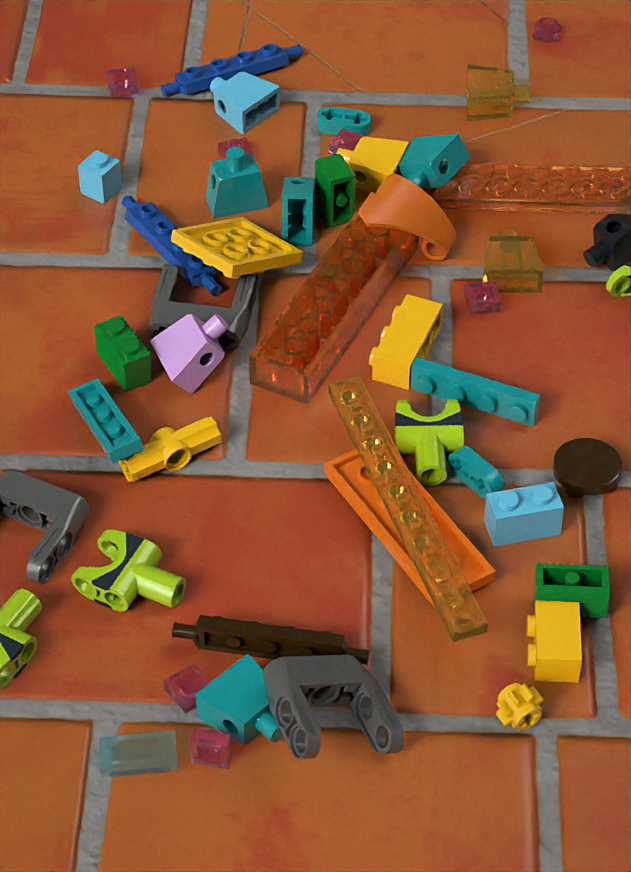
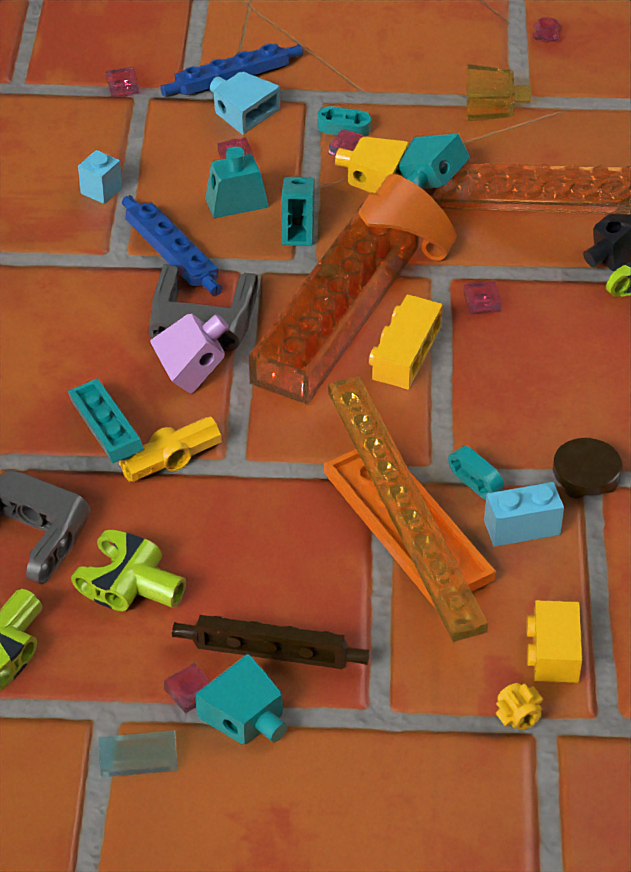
green brick [94,316,152,392] -> none
yellow plate [171,217,303,279] -> none
clear pink plate [189,728,232,769] -> none
dark grey connector [262,655,404,759] -> none
green brick [315,153,356,228] -> none
lime connector [394,399,464,486] -> none
teal plate [410,357,540,426] -> none
clear yellow torso [482,228,544,293] -> none
green brick [533,562,610,619] -> none

